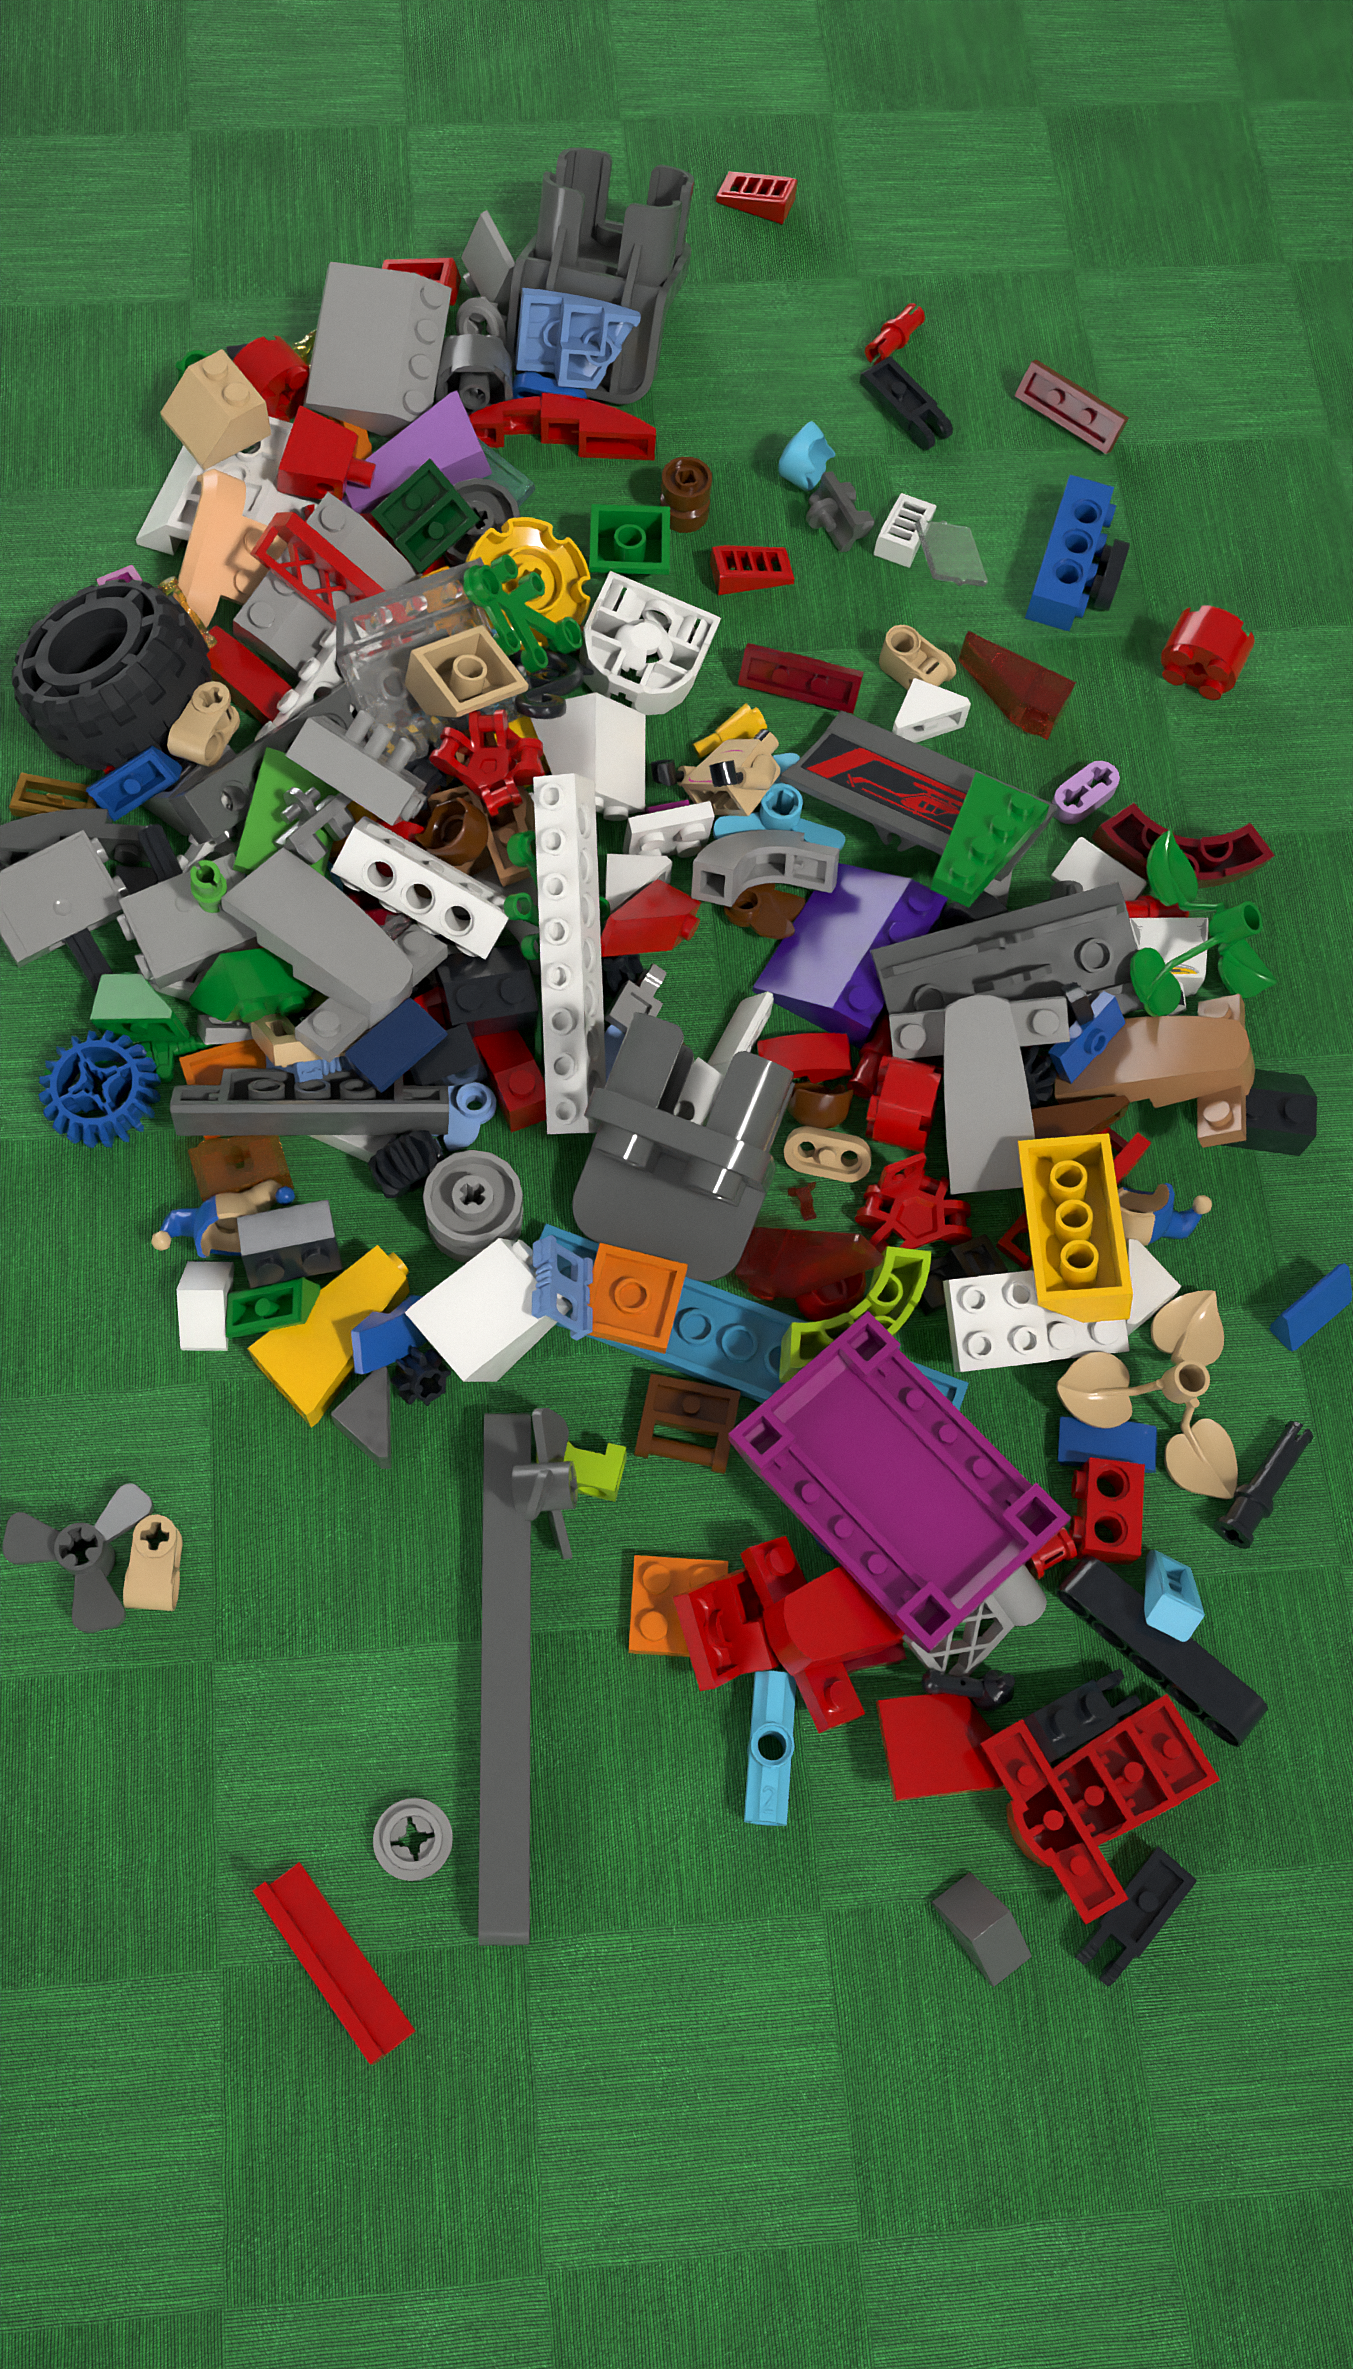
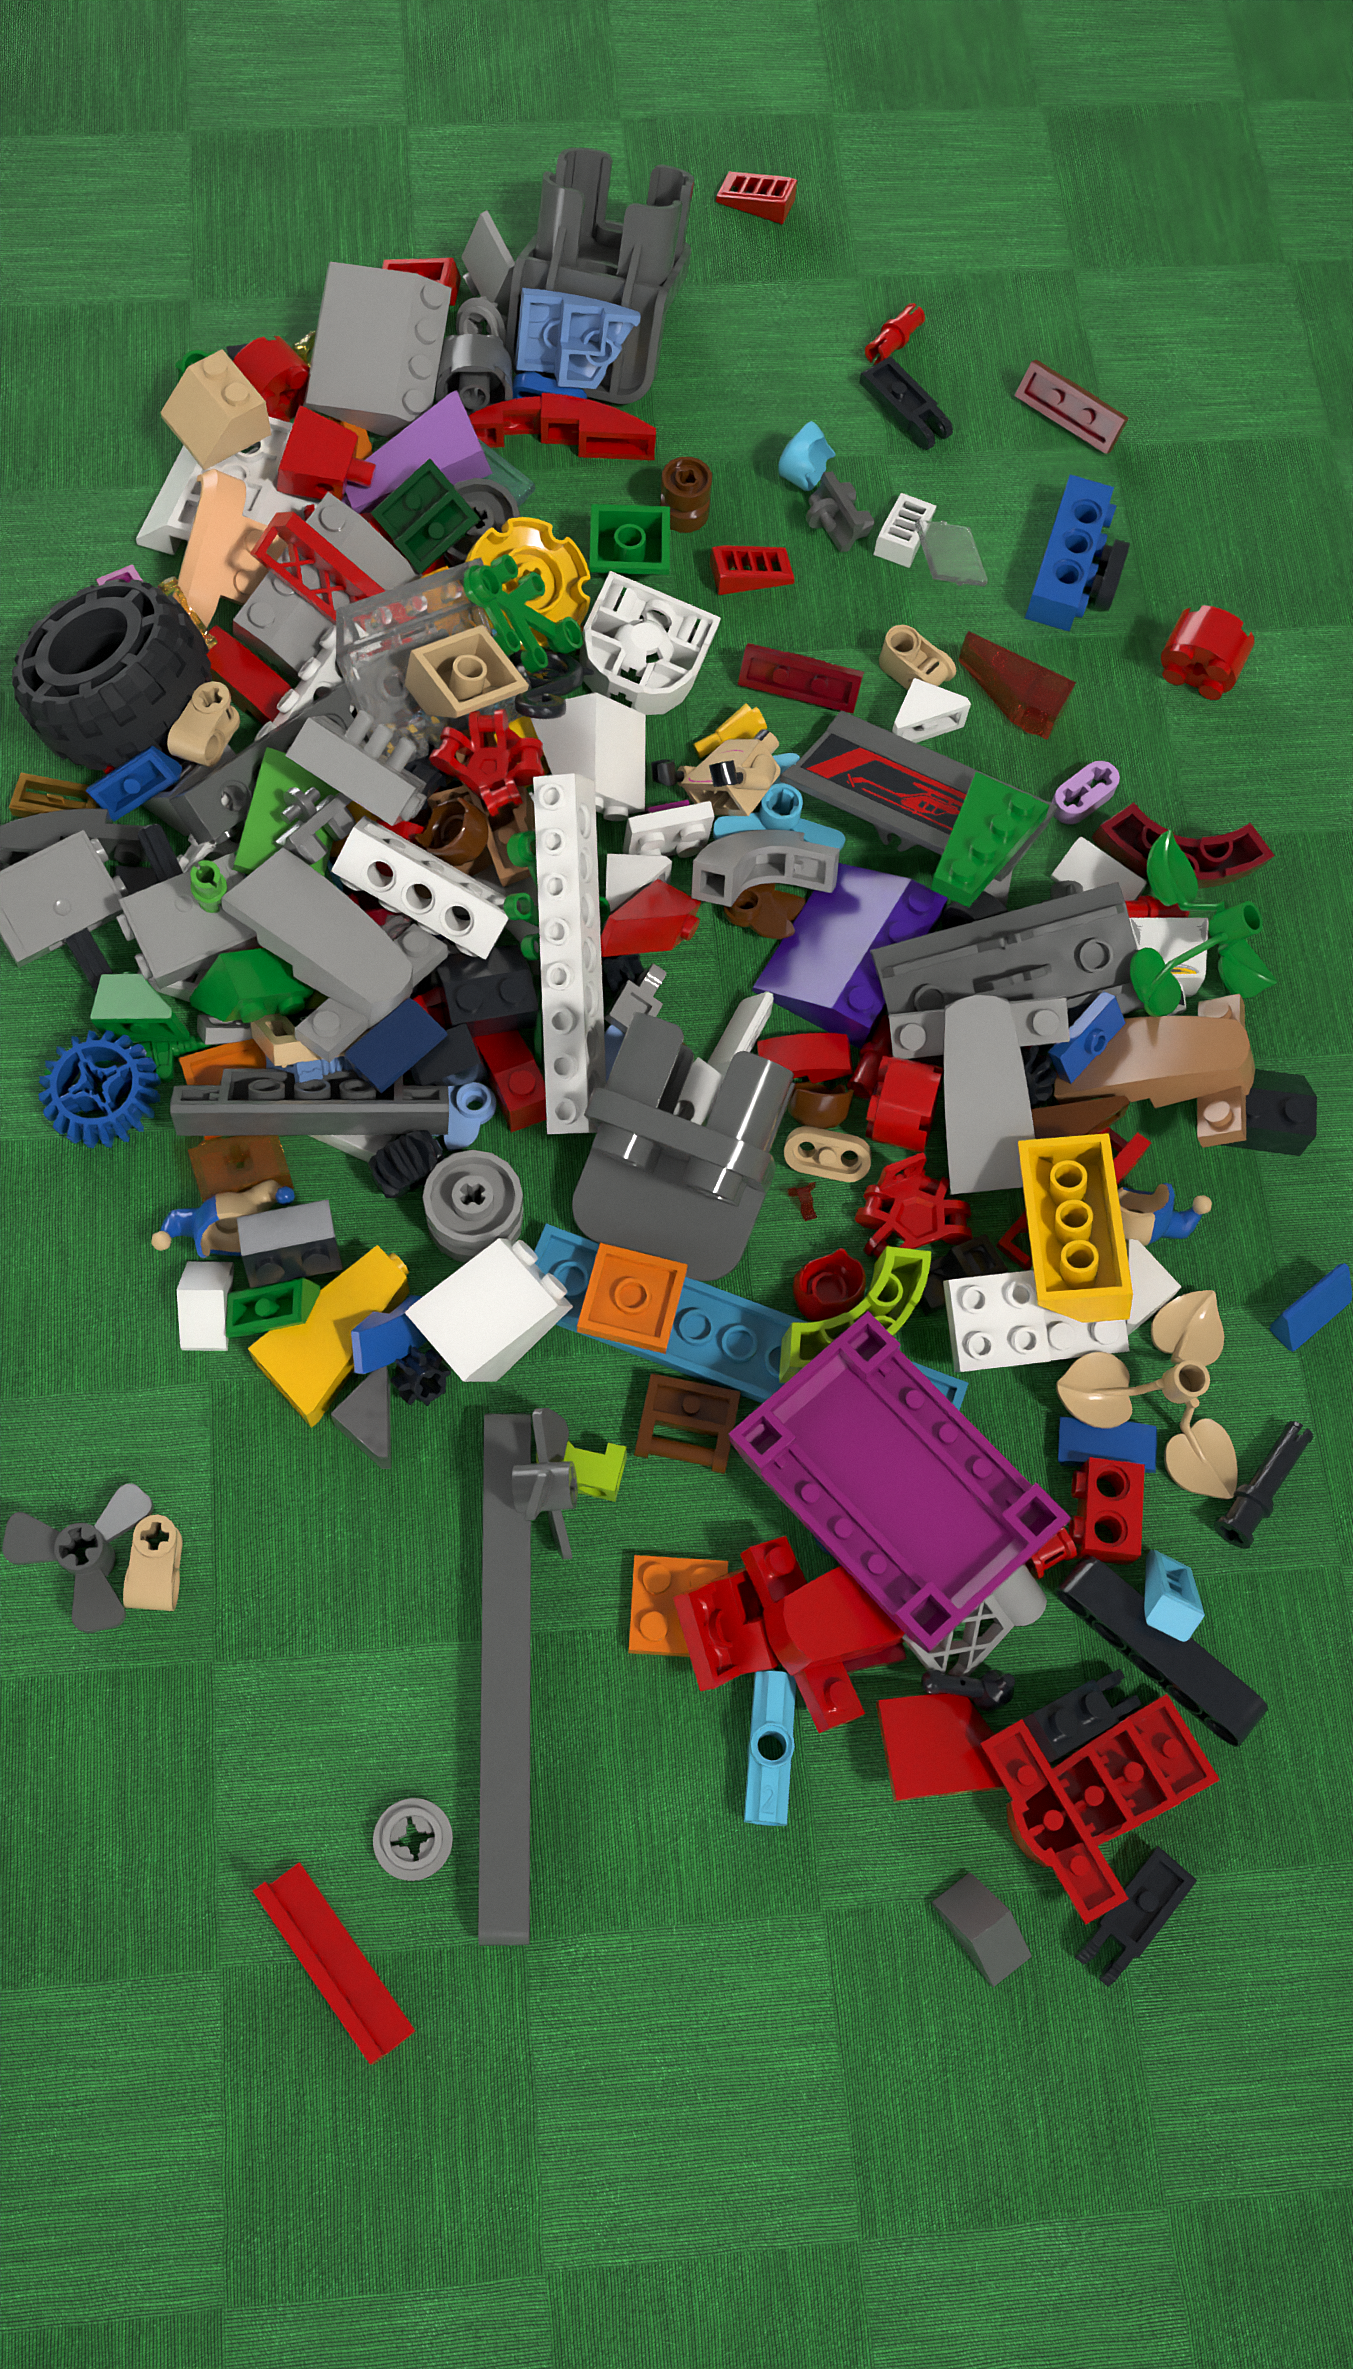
medium blue piece [532,1235,593,1341] -> none
clear red slope [735,1227,884,1301] -> none
black tile [1060,982,1095,1026] -> none

